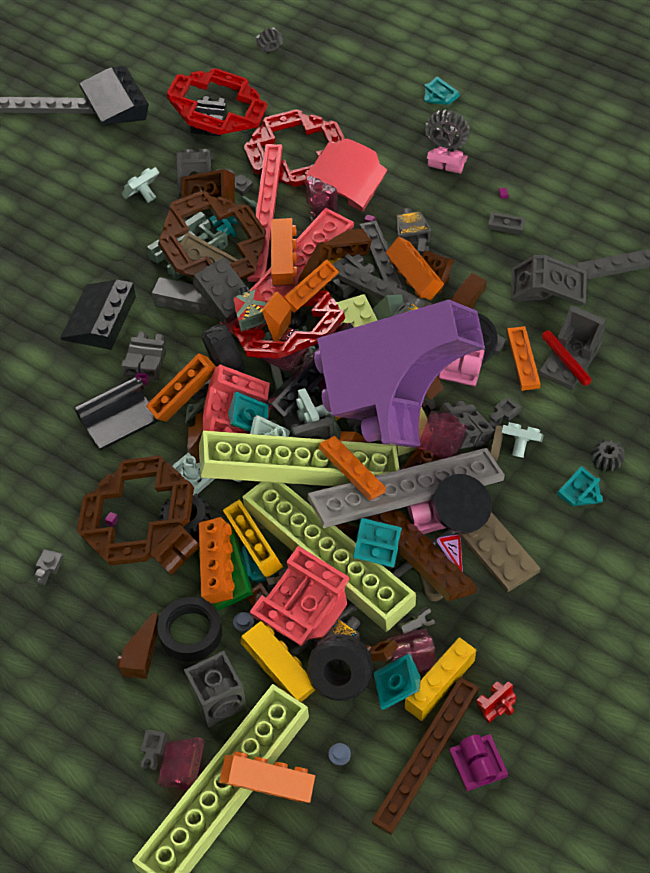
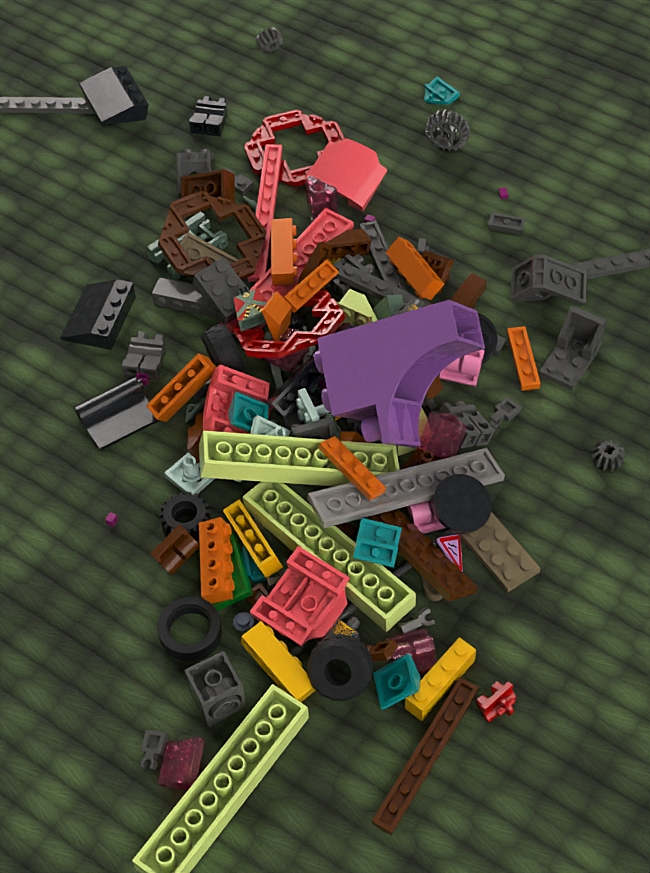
dark grey plate [35,549,64,586] -> none
reddish brown plate [77,455,194,566] -> none
reddish brown slope [117,613,159,679] -> none
light aqua plate [122,167,159,203] -> none
red plate [166,68,268,135] -> none
teal hips [209,215,238,237] -> none
orange brick [219,752,315,803] -> none
sand blue plate [329,743,351,765] -> none
dark grey torso [397,208,431,245] -> none
bright pink plate [427,146,467,174] -> none
magenta plate [449,734,508,792] -> none
dark tan tile [491,426,504,461] -> none
light aqua plate [502,422,544,458] -> none
red axle [542,330,592,386] -> none
teal slope [556,466,603,506] -> none
none -> yellowish green slope [338,289,372,326]

